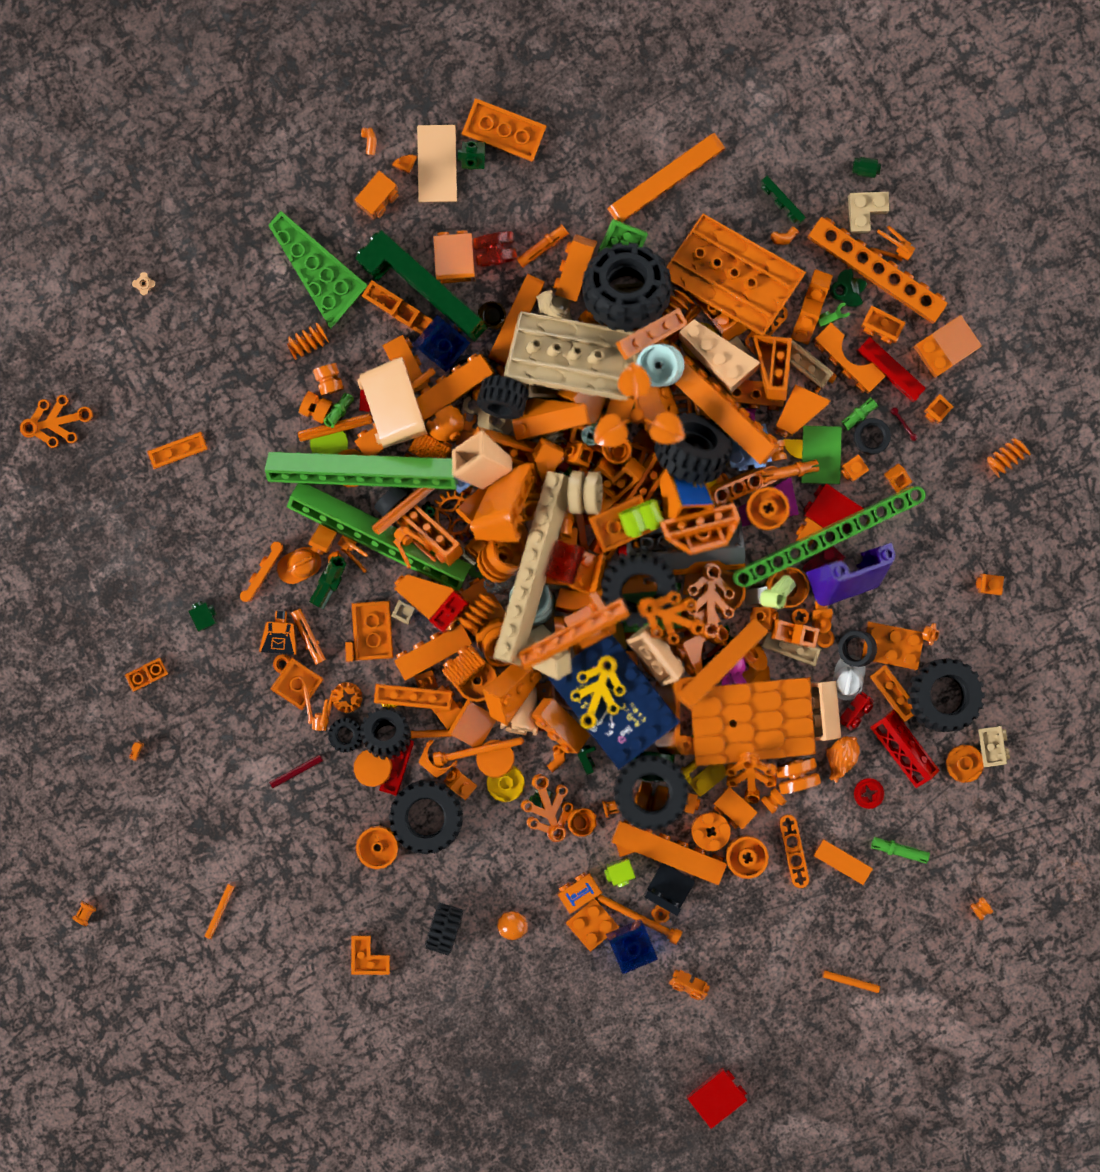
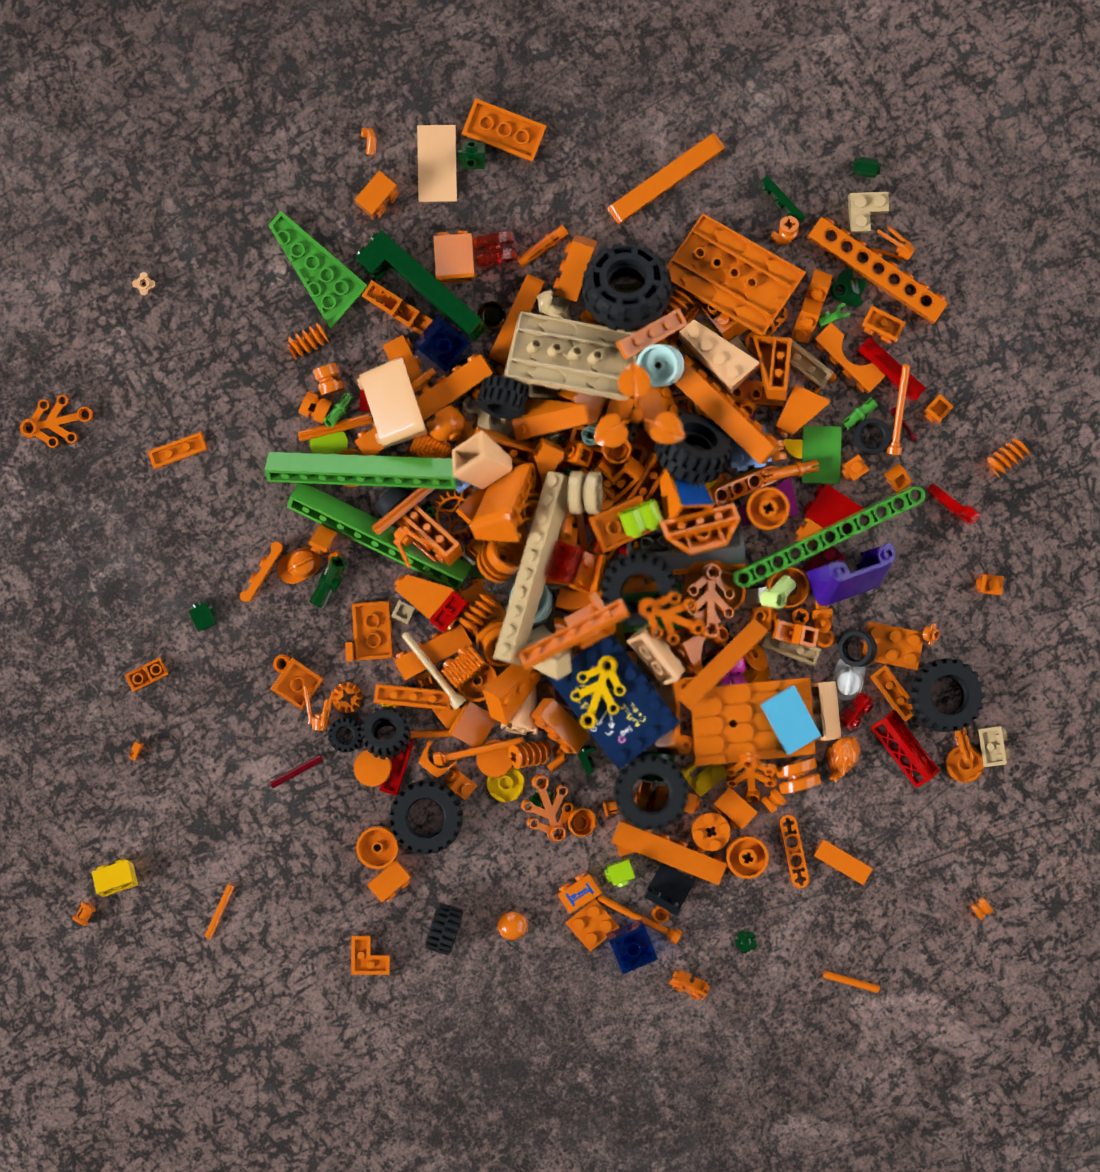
torso [259,611,297,655] -> none
orange pin [290,608,326,665] -> none
orange plant [337,535,368,573] -> none
orange tile [392,154,418,174] -> none
bright green plate [597,218,648,254] -> none
red brick [687,1067,747,1129] -> none
red gear [854,778,884,809] -> none
bright green pin [871,837,930,864] -> none
orange slope [913,315,982,378] -> none
none -> yellow brick [92,859,138,897]
none -> orange brick [367,859,411,903]
none -> tan piece [402,632,467,710]
none -> orange piece [508,740,551,769]
none -> dark green plant [734,930,757,954]
none -> orange plate [737,399,756,417]
none -> medium azure tile [760,685,821,755]
none -> orange wheel [779,216,799,240]
none -> orange piece [886,363,910,455]
none -> red beam [926,483,981,525]
none -> orange axle [955,727,974,763]

